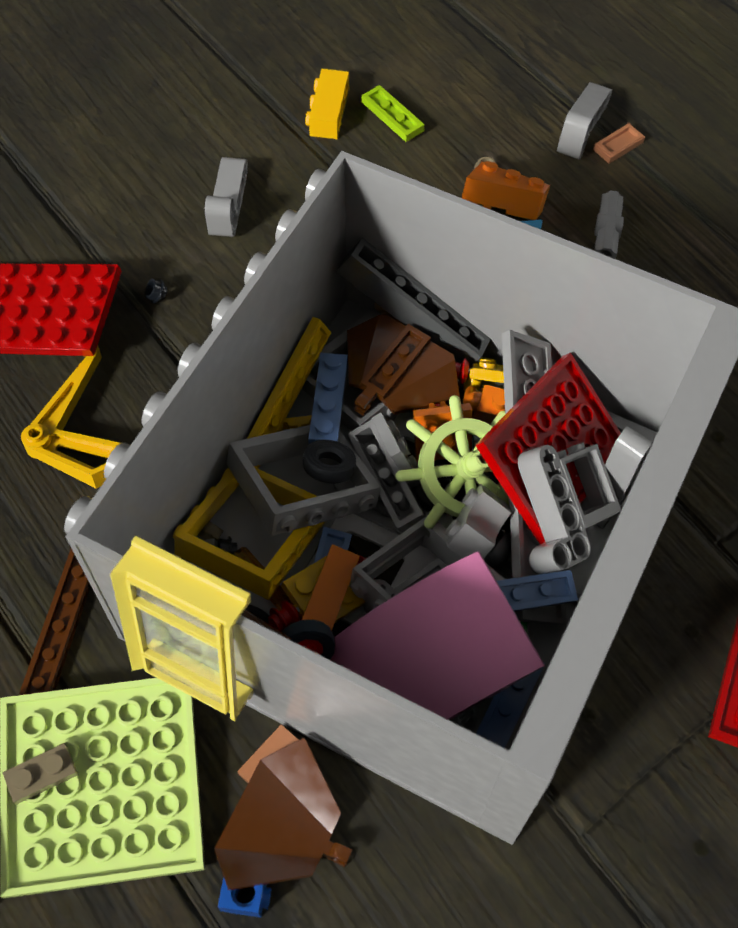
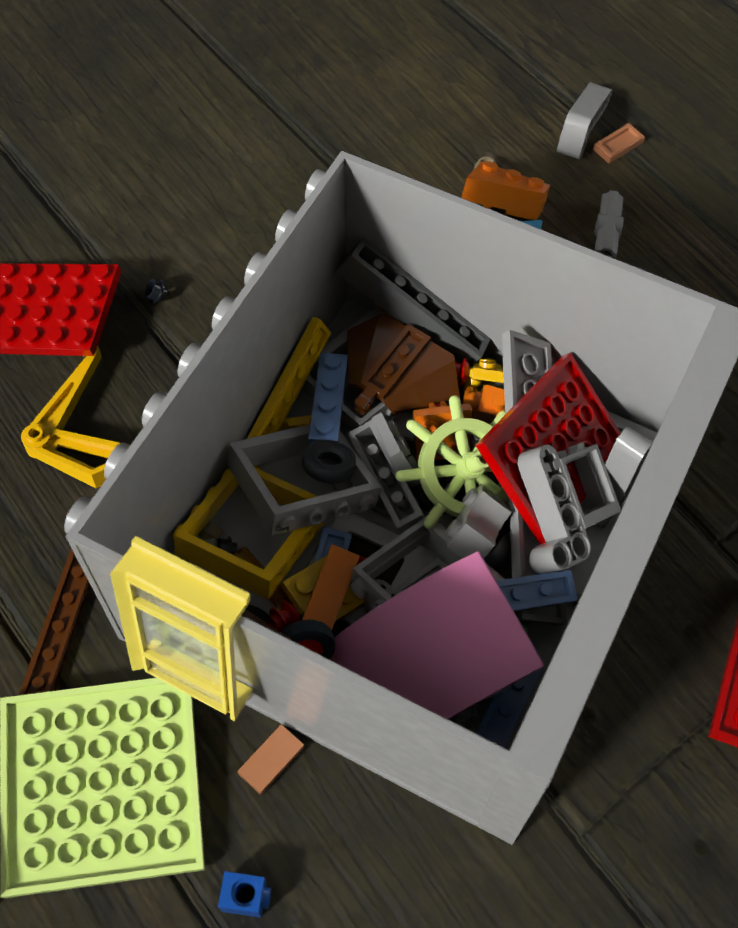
dark tan plate [2,743,78,805] -> none
light grey beam [205,157,248,237] -> none
reddish brown panel [214,737,352,891] -> none
yellow brick [305,69,349,139] -> none
lime plate [362,85,424,142] -> none

